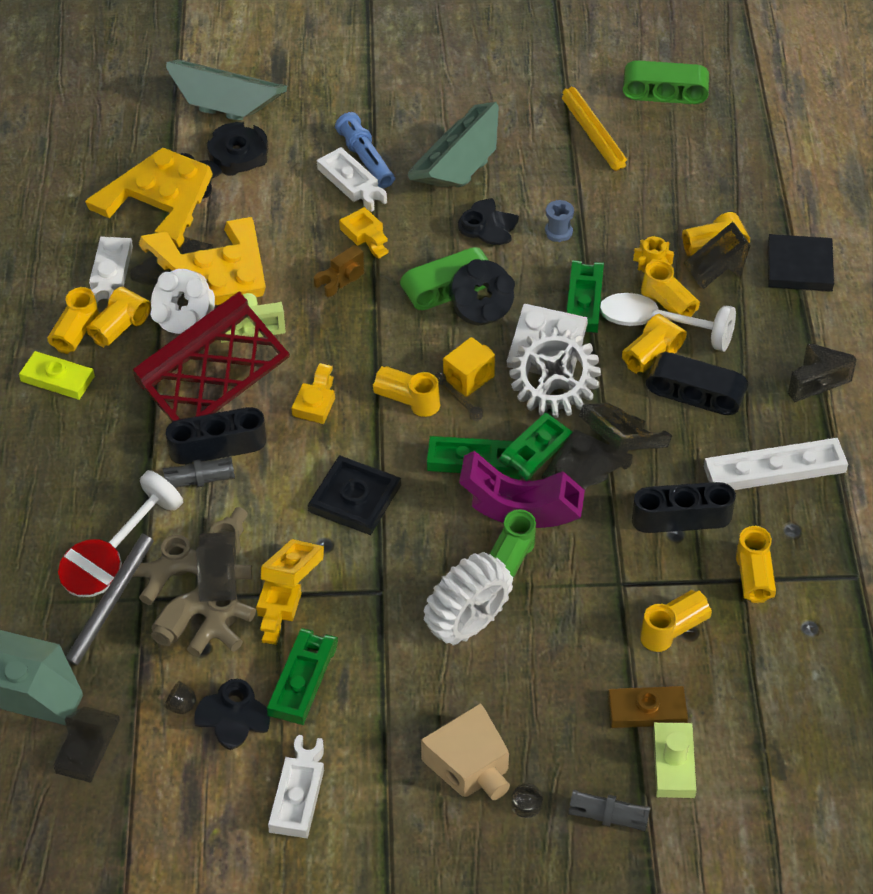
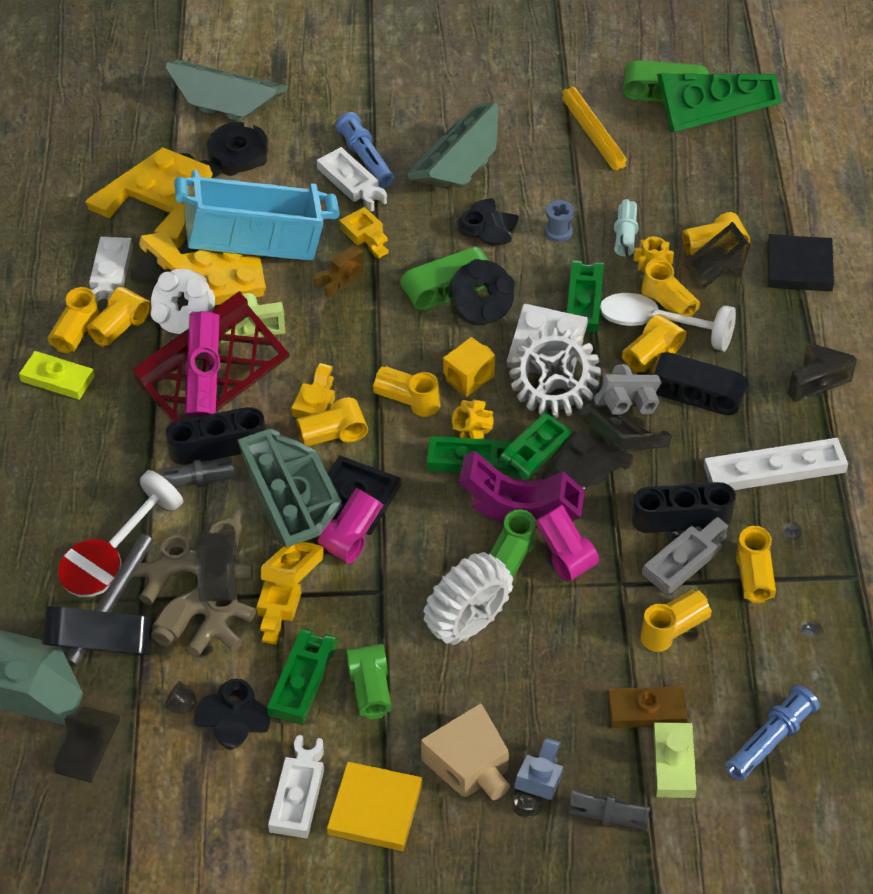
none -> black beam [42,606,153,655]
none -> medium azure container [174,170,340,261]
none -> dark pink piece [184,311,220,417]
none -> sand green wedge [238,428,342,548]
none -> yellow piece [296,397,368,446]
none -> dark pink piece [318,488,383,564]
none -> yellow tile [327,762,422,852]
none -> bright green piece [346,644,391,719]
none -> yellow gear [452,399,493,439]
none -> sand blue plate [514,737,564,800]
none -> dark pink piece [534,505,599,582]
none -> light grey hips [593,364,661,414]
none -> light aqua axle [614,199,639,256]
none -> light grey hinge [642,517,728,596]
none -> green wing [657,73,782,133]
none -> medium blue pin [725,685,820,782]

